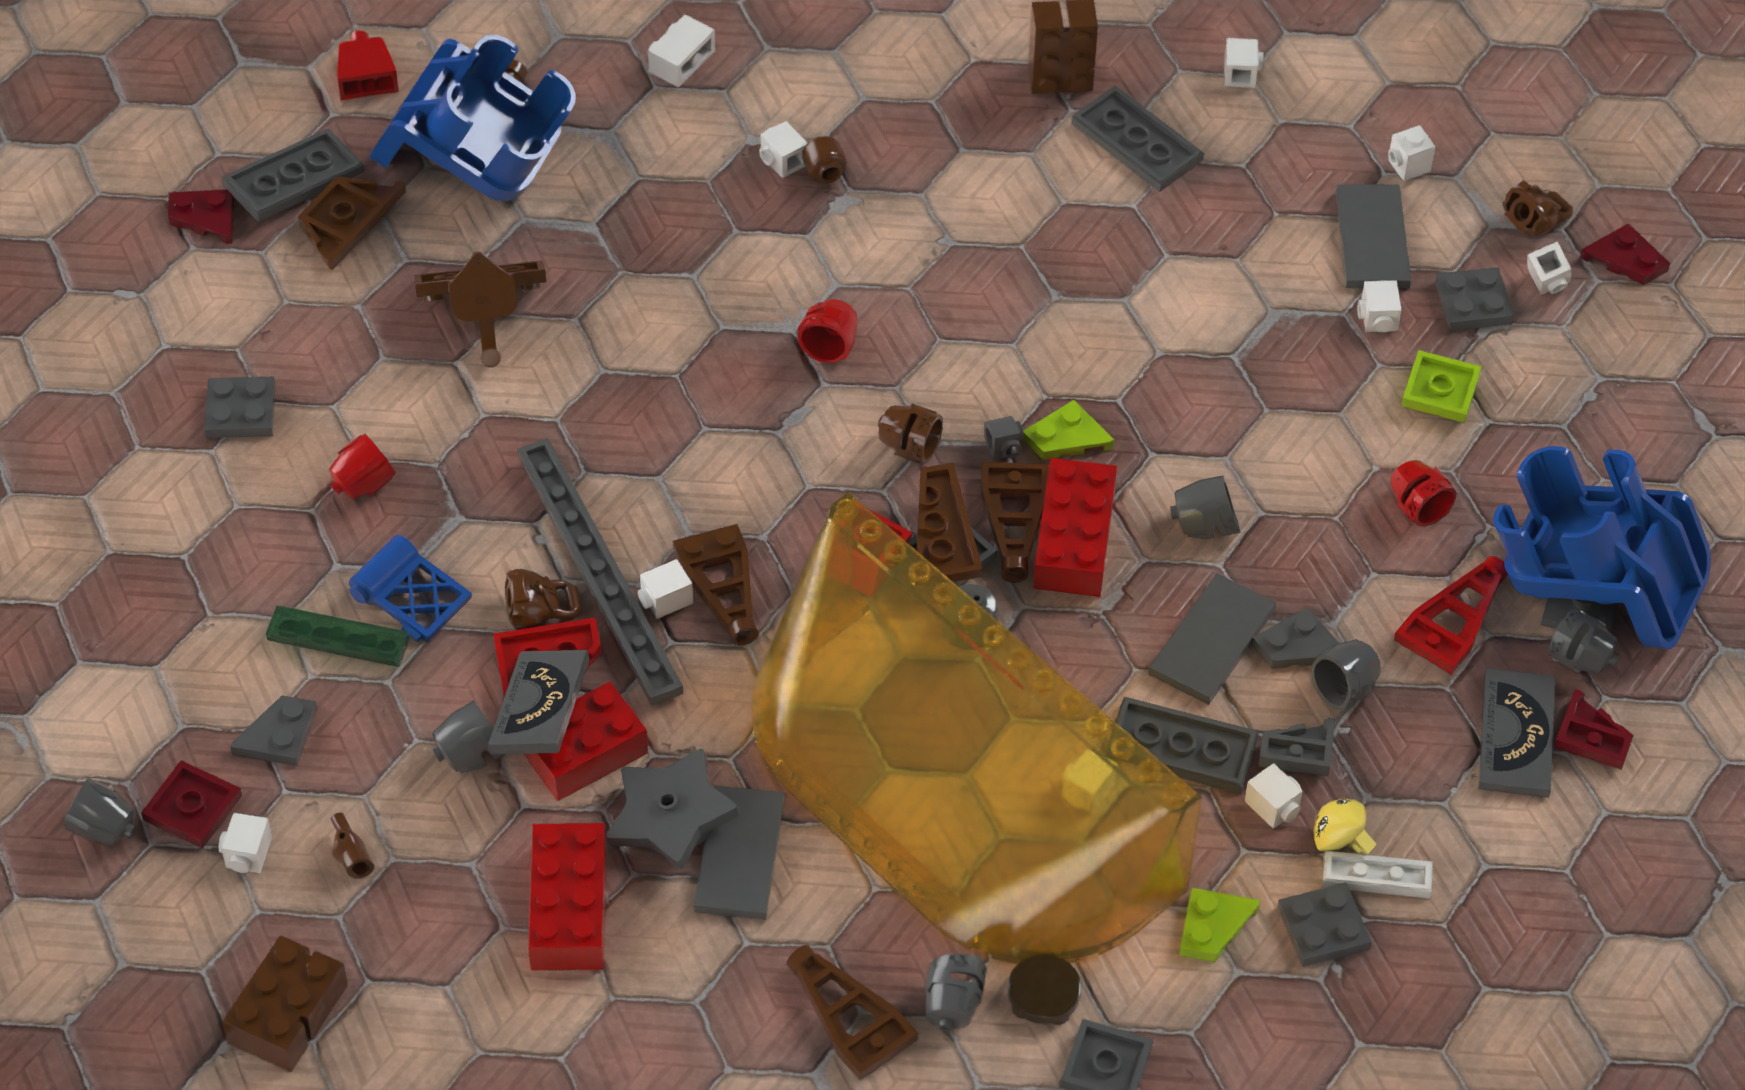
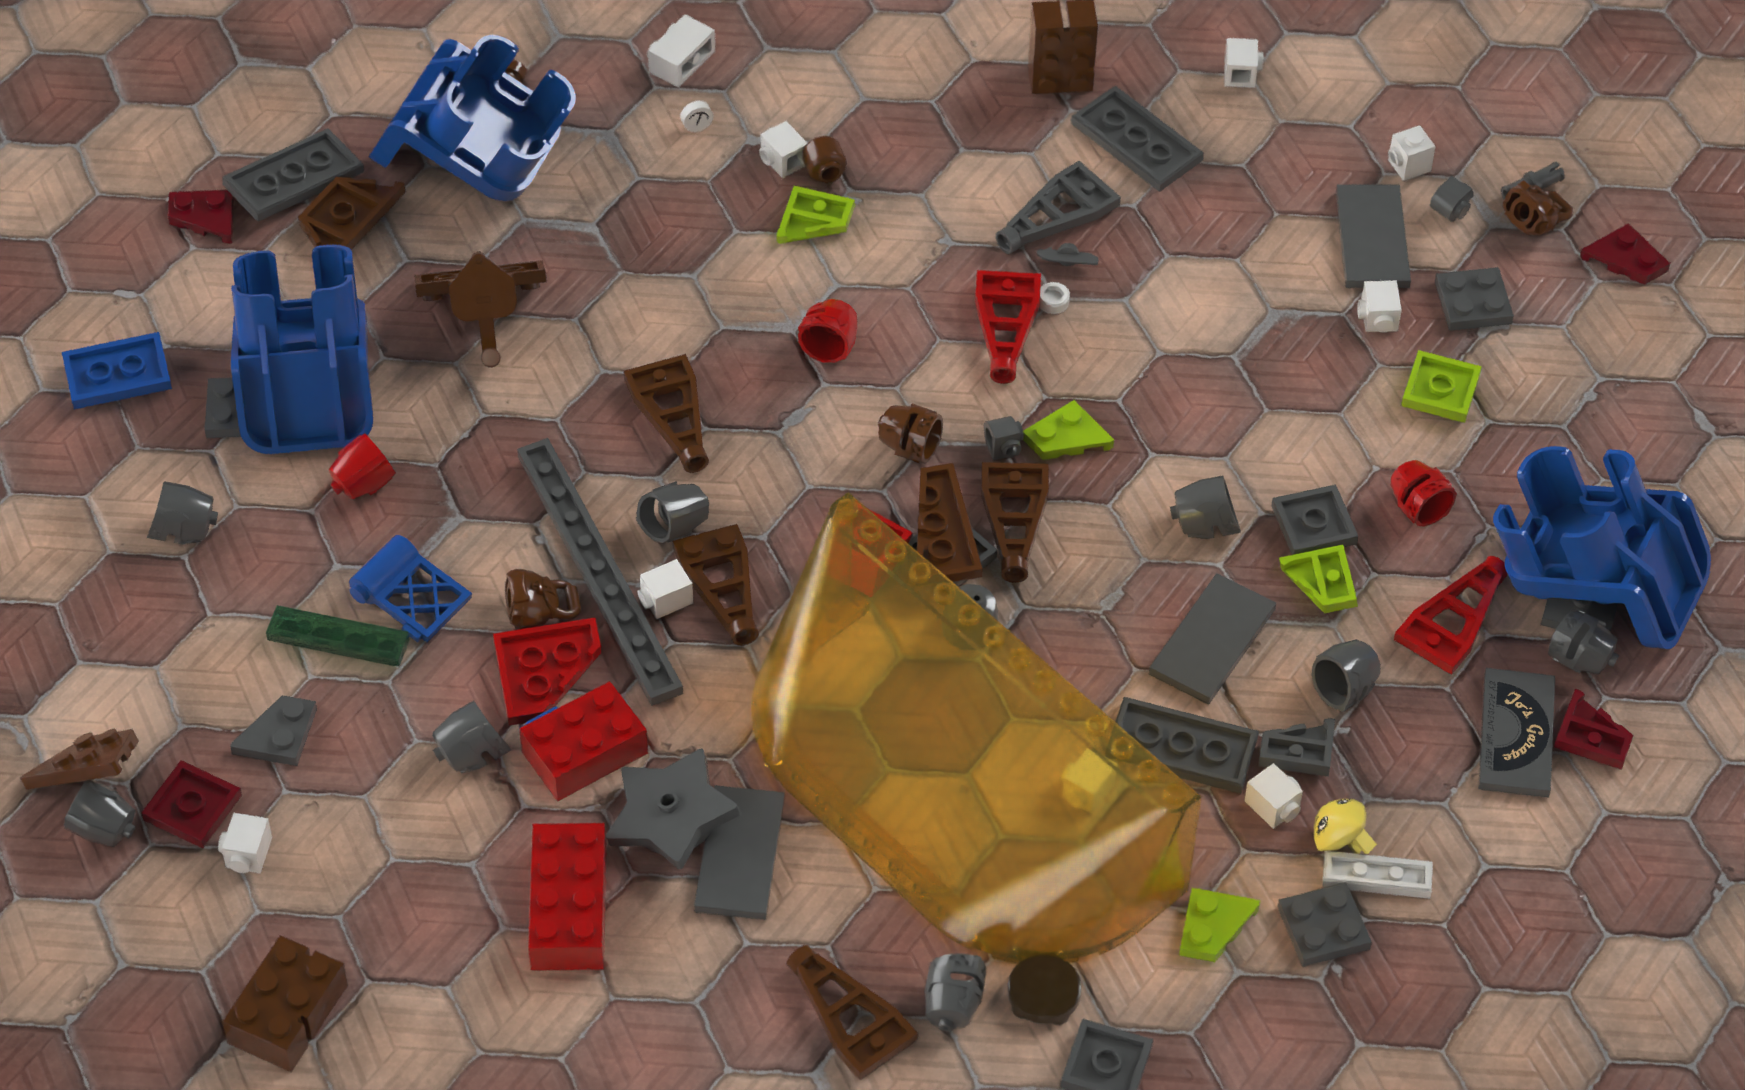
reddish brown piece [331,812,375,879] -> none
red torso [337,30,399,100] -> none
dark grey tile [488,650,590,754] -> none
red brick [1033,458,1117,597] -> none
dark grey wing [1252,607,1339,669] -> none
white brick [1527,242,1571,295] -> none
none -> reddish brown wing [20,728,139,790]
none -> blue plate [62,332,172,409]
none -> dark grey helmet [147,481,218,544]
none -> blue piece [231,245,373,454]
none -> reddish brown plate [623,354,709,473]
none -> dark grey helmet [636,481,710,543]
none -> white tile [680,101,713,132]
none -> lime wing [776,186,855,244]
none -> red plate [975,270,1041,384]
none -> dark grey plate [996,161,1121,254]
none -> dark grey piece [1037,243,1098,266]
none -> white tile [1039,282,1070,314]
none -> dark grey plate [1271,484,1358,555]
none -> lime wing [1279,545,1358,613]
none -> dark grey plate [1430,176,1474,221]
none -> dark grey pin [1501,162,1565,200]

